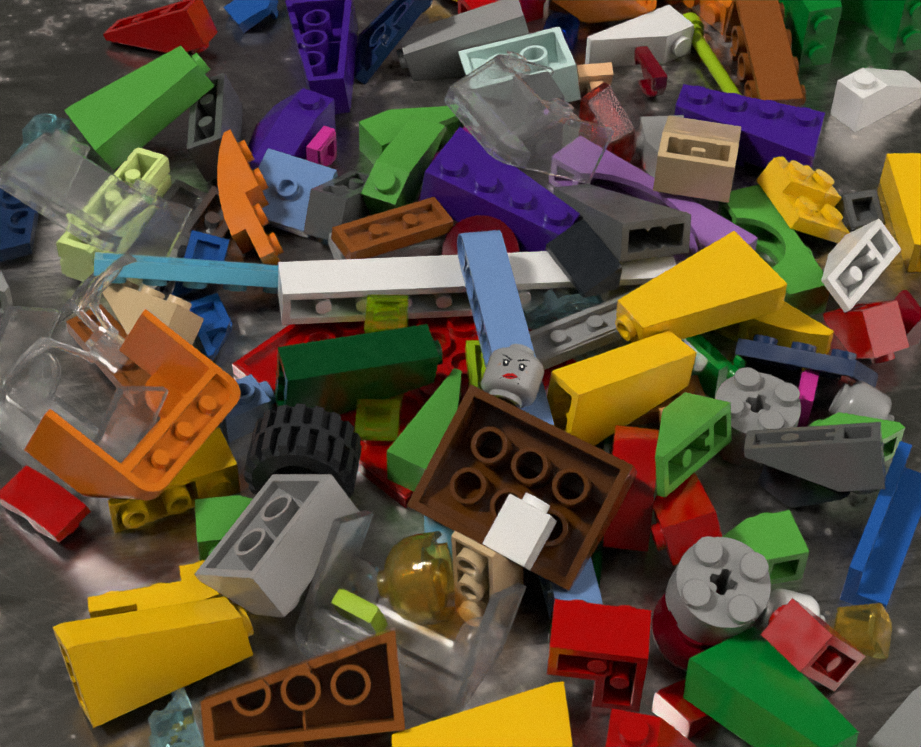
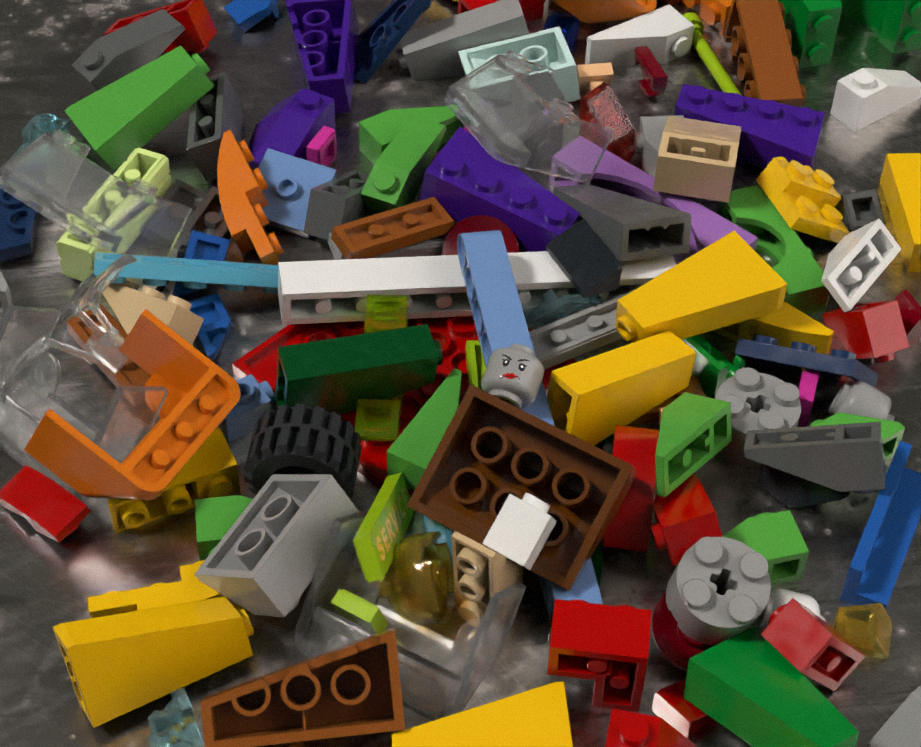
none -> dark grey slope [72,9,185,91]
none -> lime tile [353,472,415,582]

